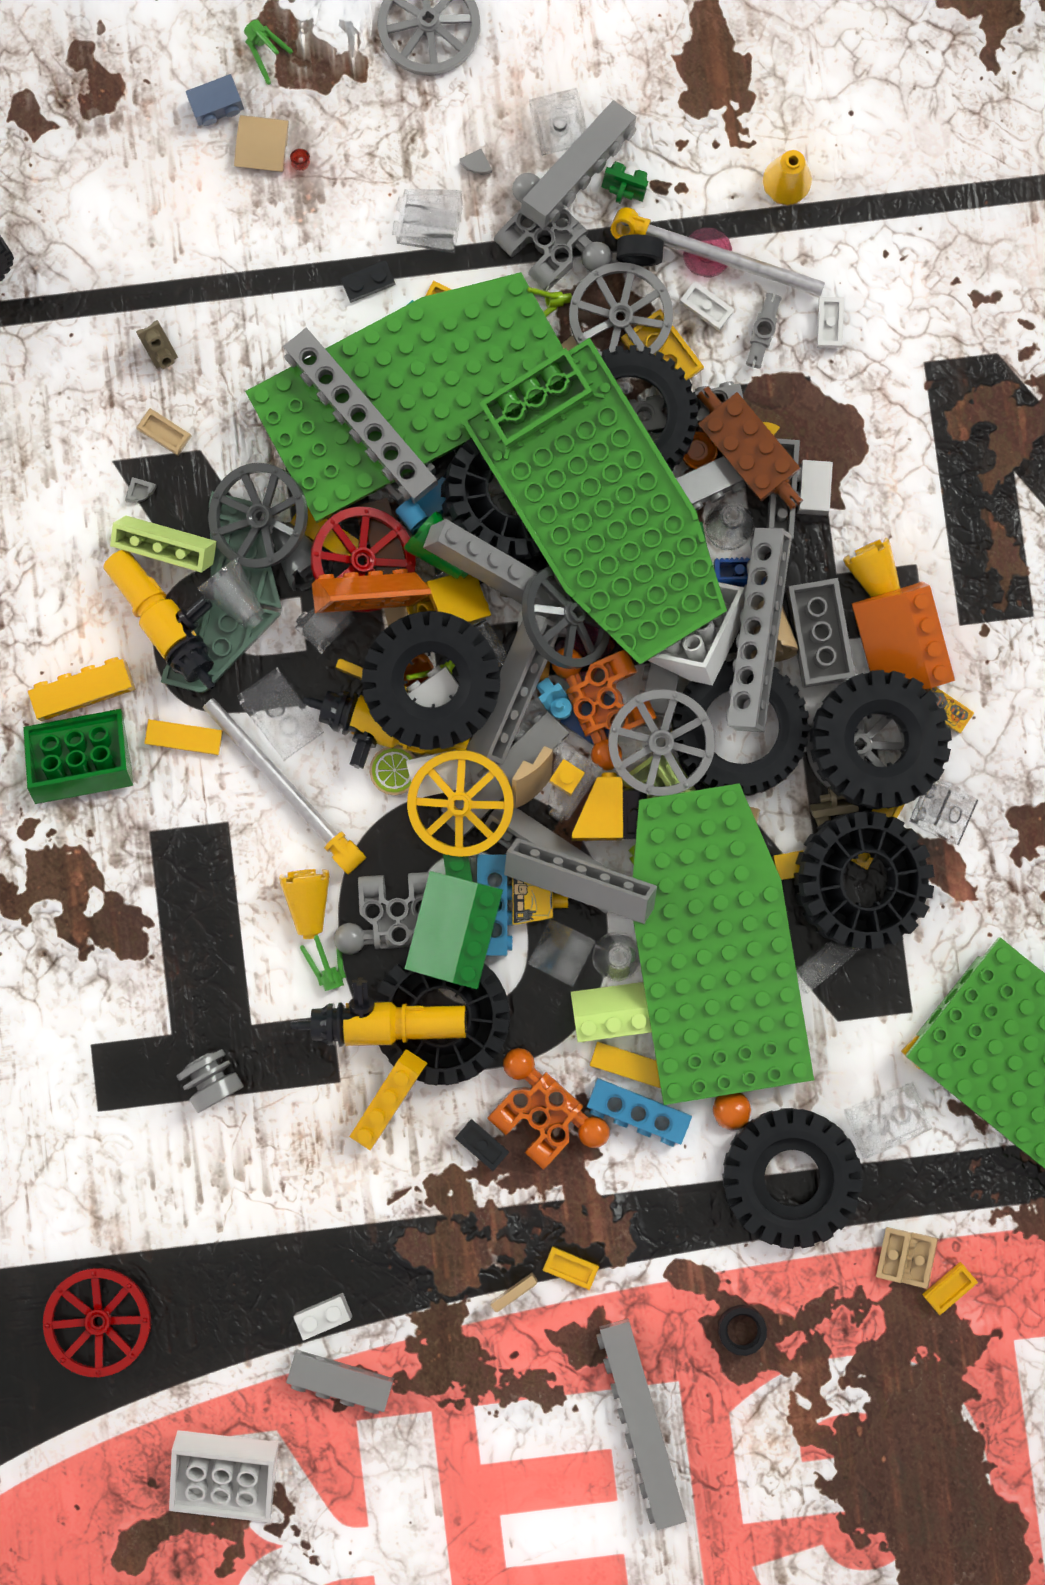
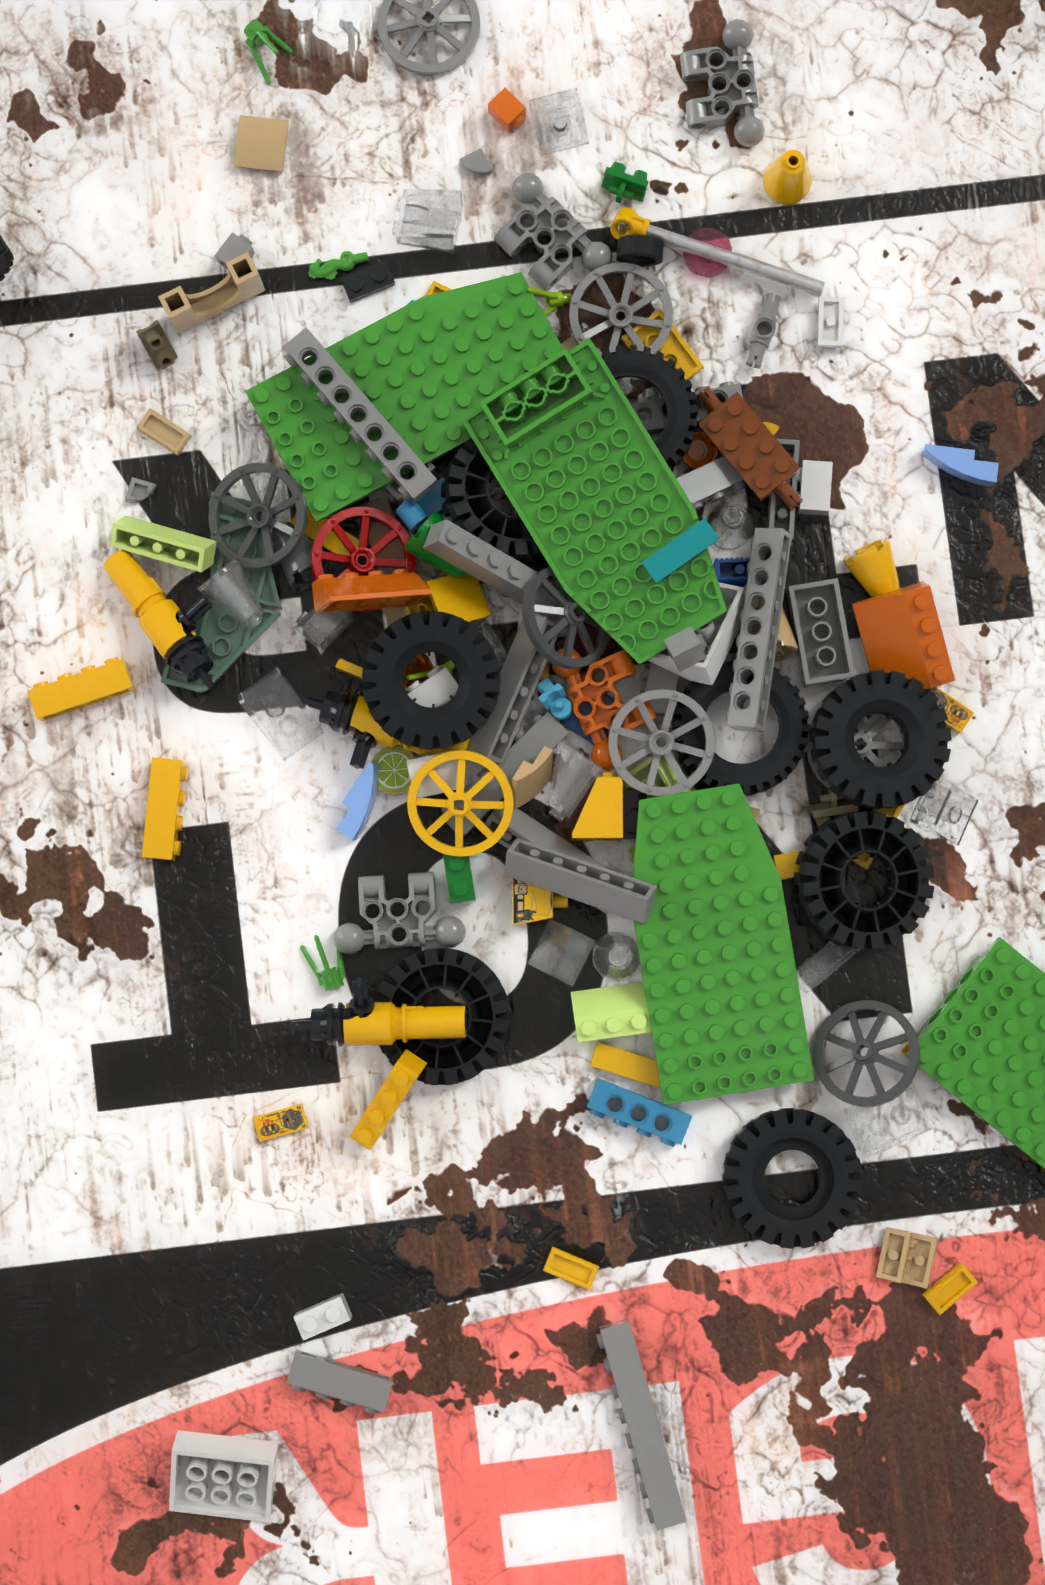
green slope [23,709,133,804] -> none
red wheel [43,1268,151,1377] -> none
yellow tile [144,719,223,755] -> none
light grey wheel [176,1049,244,1113] -> none
sand blue brick [185,74,244,126] -> none
flat silver piece [203,698,367,875] -> none
yellow cone [279,869,330,939] -> none
clear red hinge [290,149,310,171] -> none
slope [405,871,504,989] -> none
black plate [455,1119,510,1171] -> none
dark azure brick [477,855,513,956] -> none
orange connector [487,1048,610,1170] -> none
tan tile [490,1273,537,1312] -> none
light grey brick [521,100,637,229] -> none
yellow brick [549,759,585,796] -> none
white plate [679,281,734,331] -> none
orange hair [713,1093,751,1131] -> none
black tyre [718,1305,767,1356] -> none
none -> yellow brick [142,757,189,861]
none -> tan arch [158,252,266,334]
none -> light grey brick [215,232,255,270]
none -> tile [253,1103,309,1142]
none -> bright green animal [308,251,369,280]
none -> light blue slope [336,761,379,841]
none -> orange brick [488,87,526,133]
none -> teal tile [642,518,720,584]
none -> light grey brick [664,626,707,672]
none -> light grey connector [679,19,765,147]
none -> dark grey wheel [813,1000,920,1107]
none -> light blue slope [921,444,999,487]

